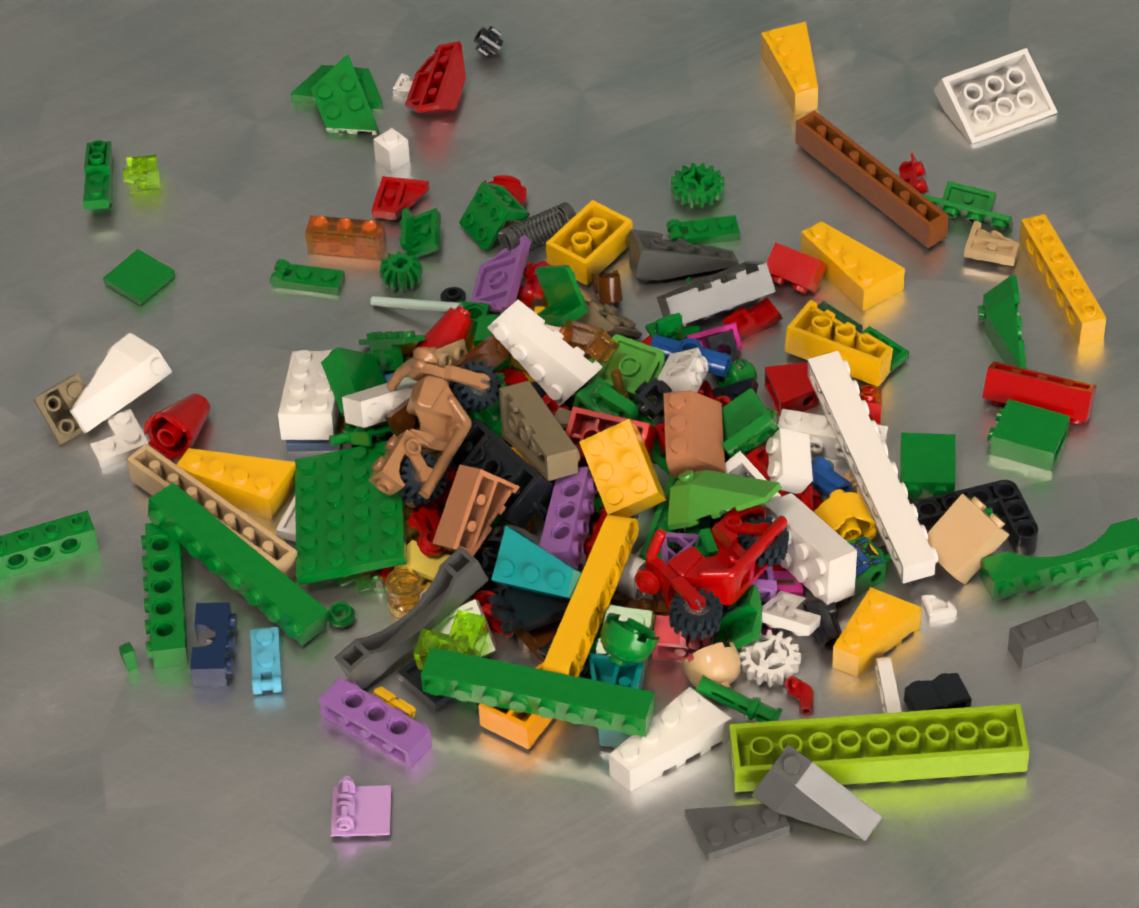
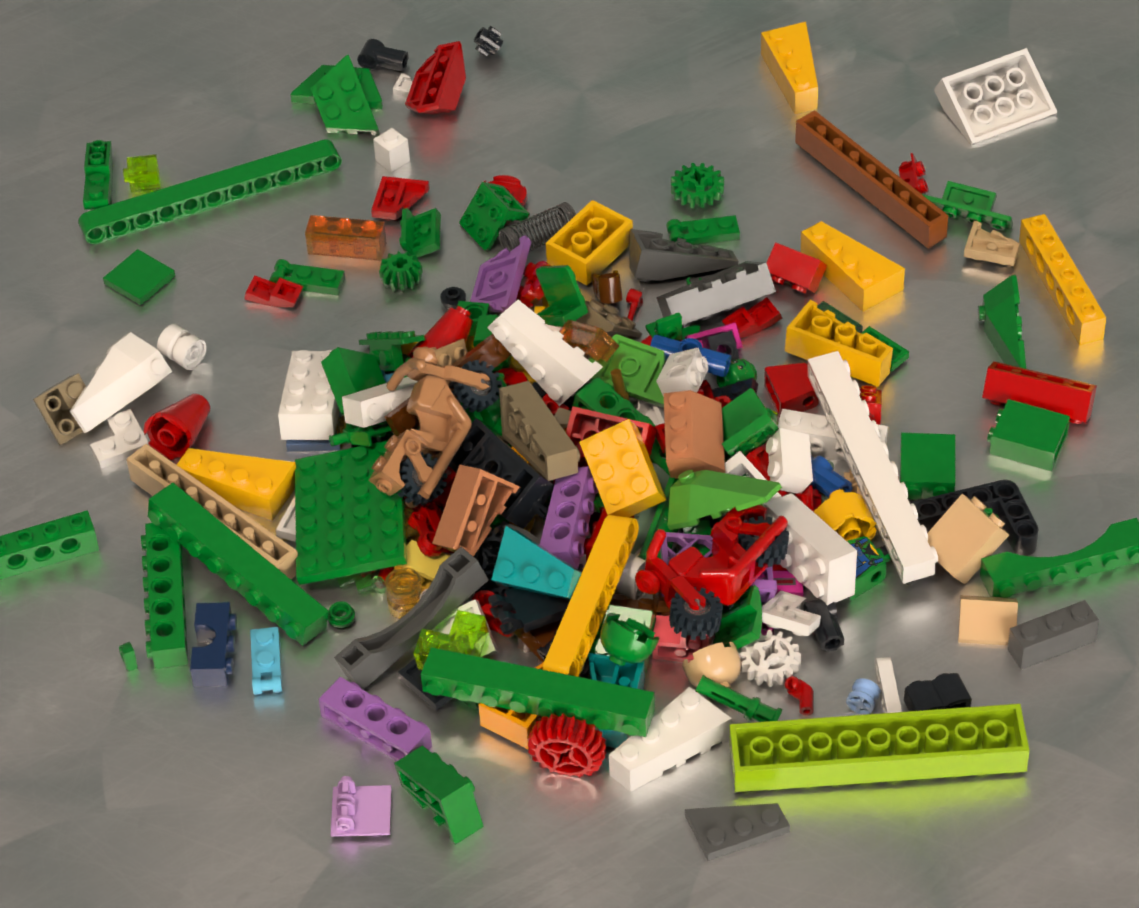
light aqua bar [371,296,463,312] -> none
yellow piece [372,687,416,719] -> none
green beam [590,384,639,420] -> none
black brick [633,377,672,420] -> none
green tile [695,528,719,557] -> none
dark grey wedge [752,745,882,841] -> none
yellow wedge [832,587,922,678] -> none
white tile [921,595,957,623] -> none
none -> green beam [78,139,342,244]
none -> white wheel [157,324,207,370]
none -> red slope [244,275,303,308]
none -> black piece [357,39,409,72]
none -> green wedge [394,745,484,845]
none -> red gear [528,713,606,778]
none -> red hand [626,288,643,321]
none -> light blue wheel [846,678,881,715]
none -> tan slope [958,595,1018,645]

